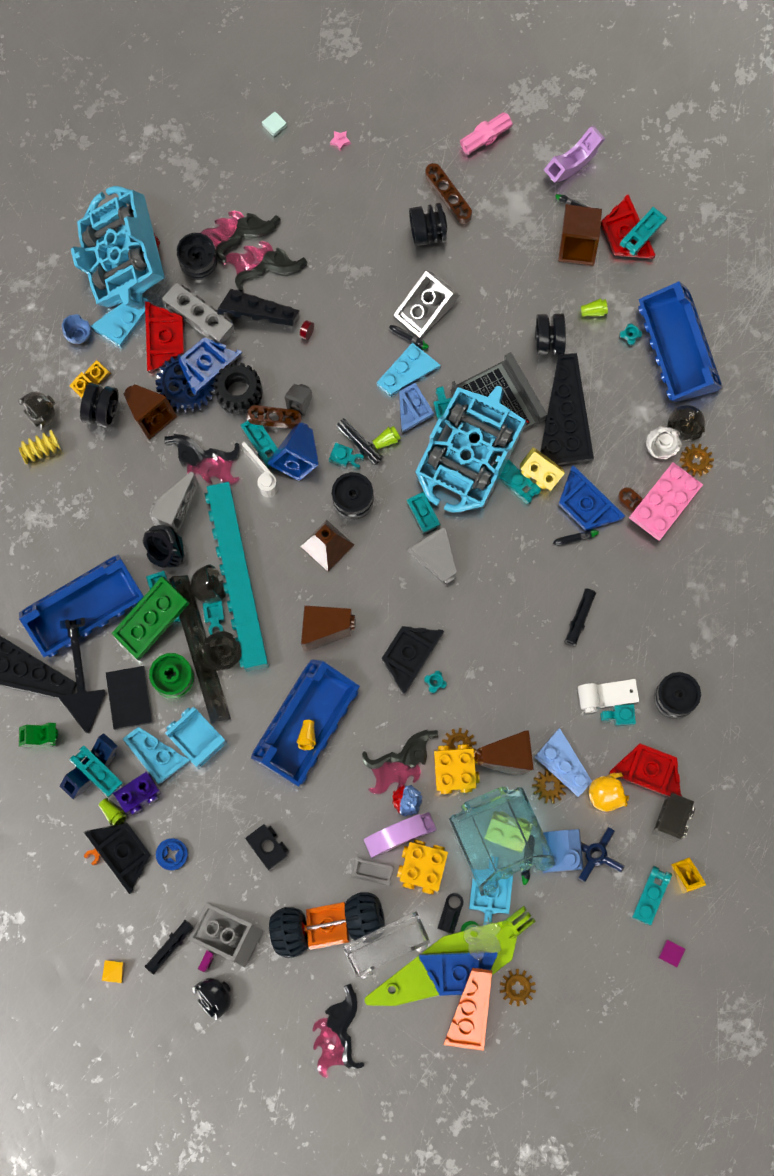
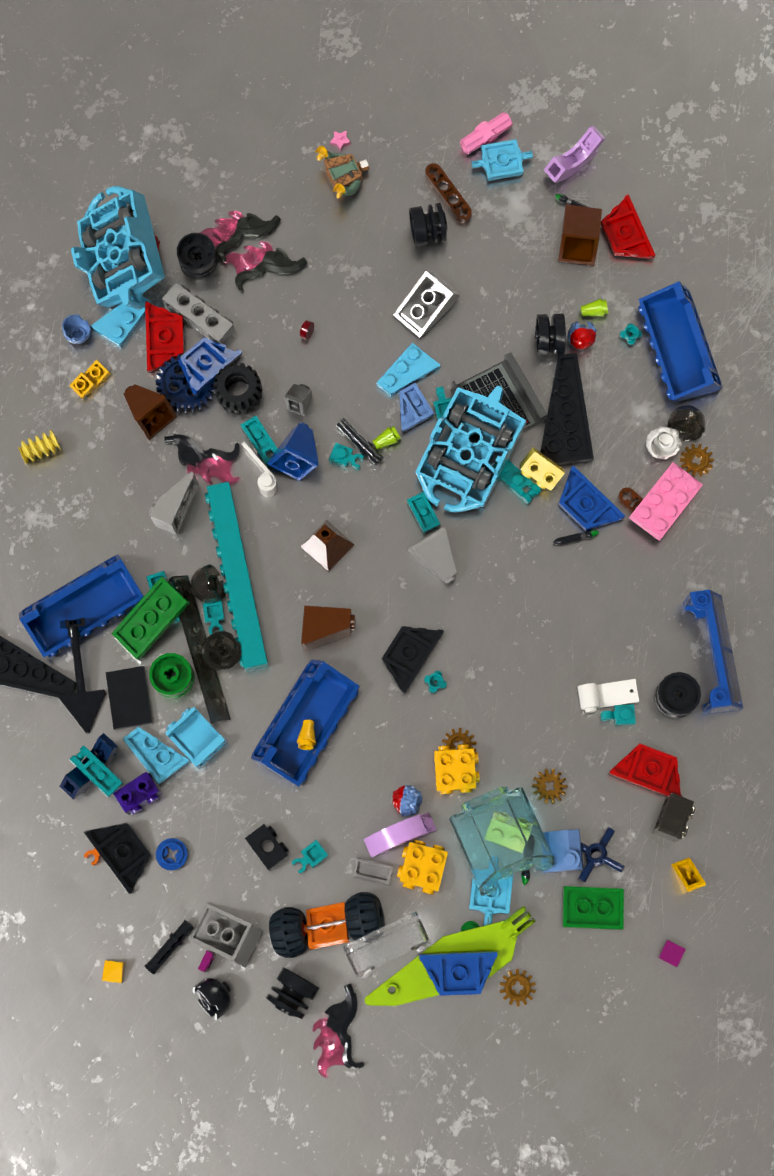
clear smoke cylinder [19,391,55,430] -> none
green brick [19,723,58,747] -> none
black wheel [80,382,119,428] -> none
lime cone [98,798,127,825] -> none
black helmet [143,525,184,568] -> none
black wing [217,289,300,326] -> none
reddish brown beam [246,405,302,429] -> none
light aqua tile [262,112,287,137] -> none
black wheel [331,472,374,519] -> none
piece [362,729,438,794] -> none
black piece [389,325,429,349] -> none
black piece [437,893,464,934] -> none
wing [443,968,493,1051] -> none
clear plate [464,922,501,961] -> none
reddish brown slope [474,730,534,776] -> none
light blue wing [534,728,592,797] -> none
black pin [565,588,596,646] -> none
yellow hair [589,773,629,812] -> none
teal plate [619,207,667,256] -> none
teal plate [632,866,672,926] -> none
none -> black wheel [266,967,320,1019]
none -> teal plate [292,840,328,874]
none -> torso [315,146,369,198]
none -> medium azure plate [471,139,533,181]
none -> green plate [562,886,624,930]
none -> red piece [567,321,597,350]
none -> blue windscreen [683,589,743,715]

